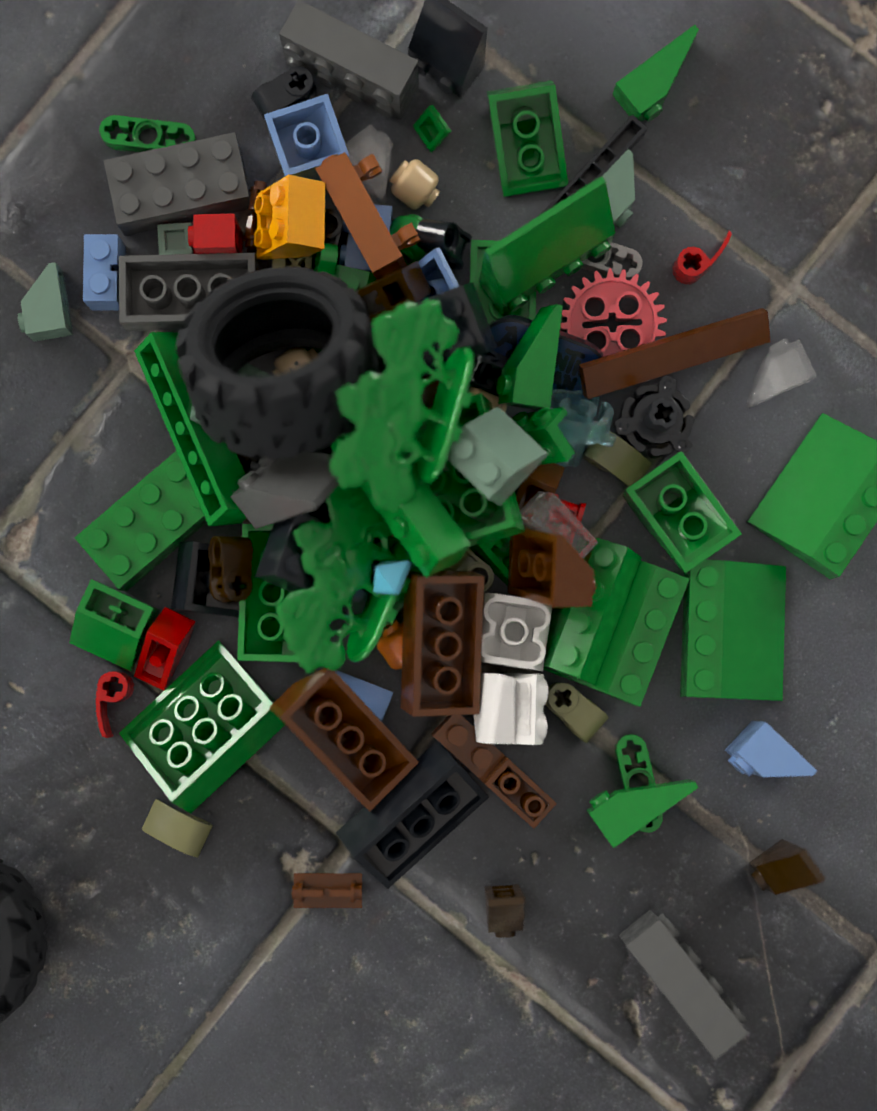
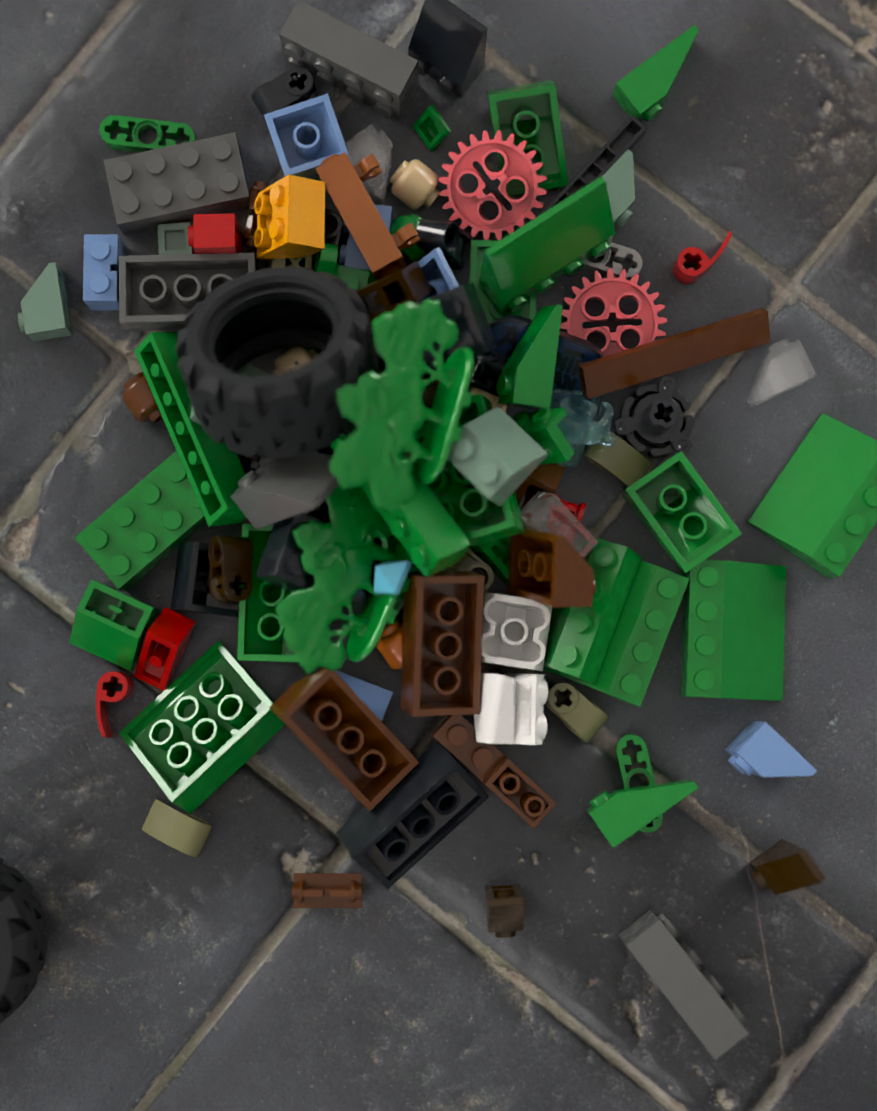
none -> reddish brown head [122,372,163,423]
none -> coral gear [438,130,547,241]

